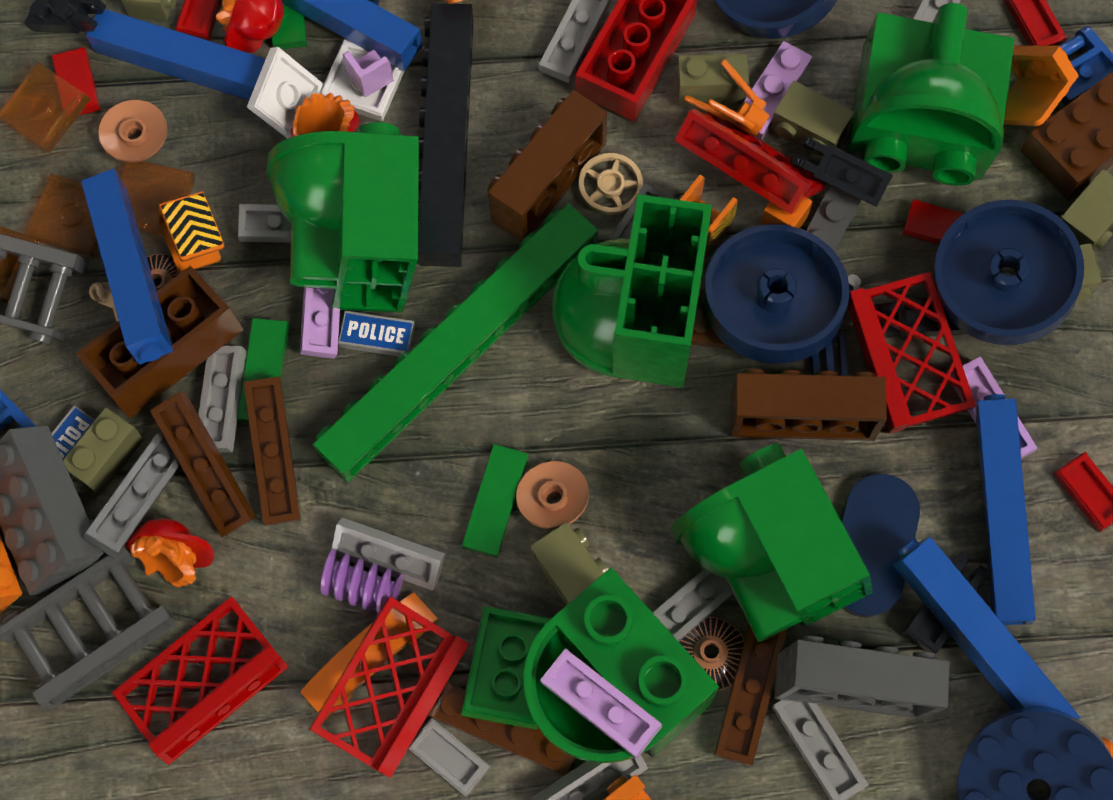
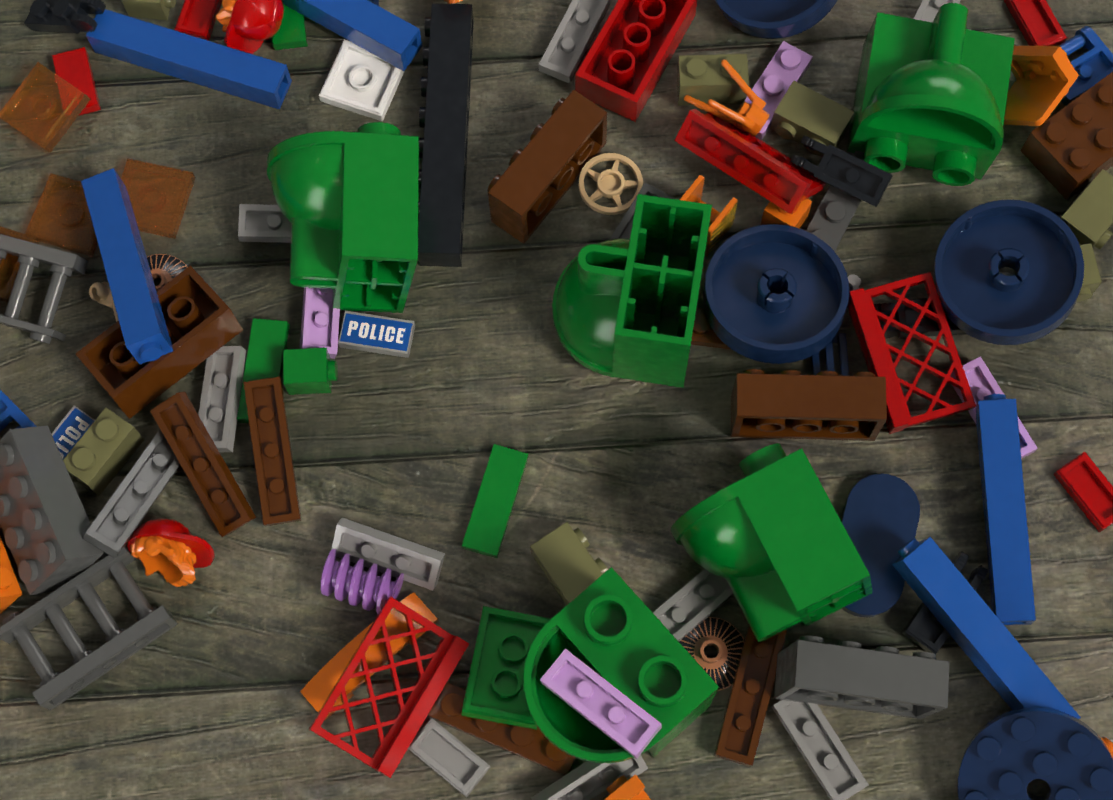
nougat dish [98,100,168,163] -> none
red fence [112,596,289,765] -> none
piece [157,191,224,274] -> none
white tile [247,47,324,139] -> none
orange hair [290,93,360,137] -> none
green brick [313,203,599,483] -> none
lavender panel [343,50,394,98] -> none
nougat dish [516,461,589,529] -> none
red tile [902,199,963,245] -> none
none -> green brick [283,348,338,395]

